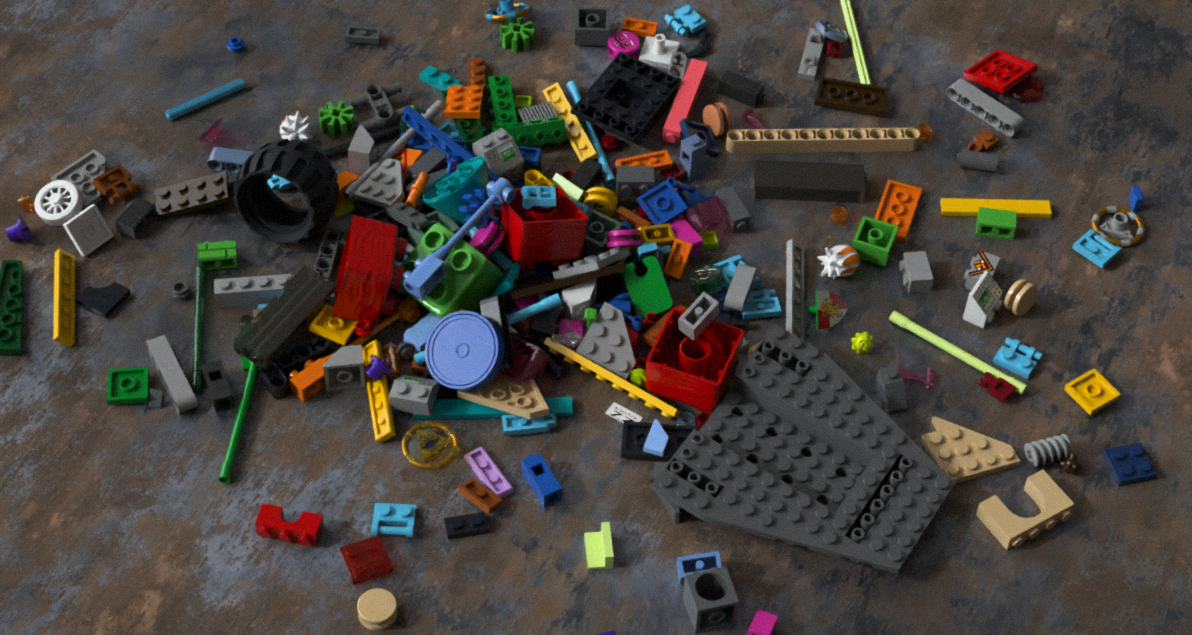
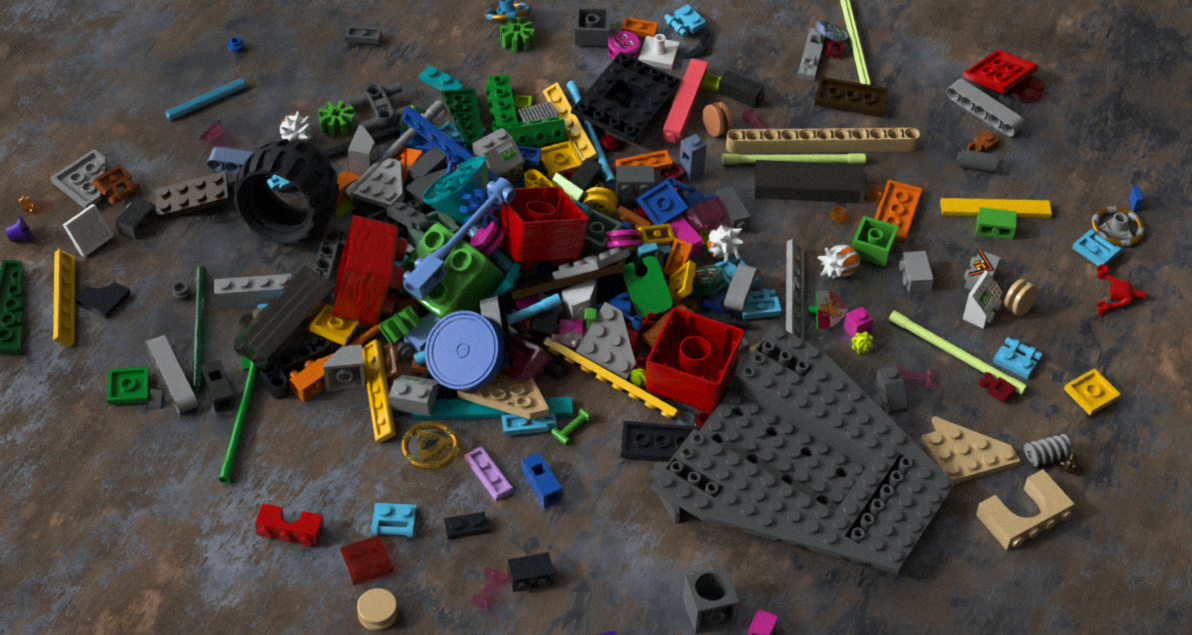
white wheel [34,180,83,226] -> none
bright green brick [198,240,238,271] -> none
red plate [355,319,374,337] -> none
dark purple piece [364,355,392,382] -> none
orange pin [405,172,430,208] -> none
orange plate [444,85,484,119] -> none
dark orange plate [458,478,503,514] -> none
dark orange plate [467,58,485,92] -> none
medium azure plate [521,186,556,209] -> none
yellowish green panel [584,522,614,570] -> none
white sticker [605,402,643,424] -> none
light blue tile [643,419,669,457] -> none
light grey beam [668,52,687,96] -> none
medium blue brick [676,551,722,584] -> none
light grey brick [678,292,719,341] -> none
dark blue plate [679,118,720,157] -> none
clear orange plate [915,123,932,139] -> none
dark blue plate [1102,442,1157,486] -> none
none -> bright green gear [379,305,422,343]
none -> clear pink piece [472,567,507,608]
none -> black brick [507,552,554,592]
none -> yellow plate [541,140,582,179]
none -> bright green piece [551,408,592,445]
none -> yellow plate [667,260,696,308]
none -> lime tile [701,73,721,93]
none -> white hair [707,226,744,262]
none -> yellowish green piece [722,153,866,165]
none -> dark pink brick [844,307,873,338]
none -> clear orange plate [865,184,885,201]
none -> red piece [1097,264,1146,316]

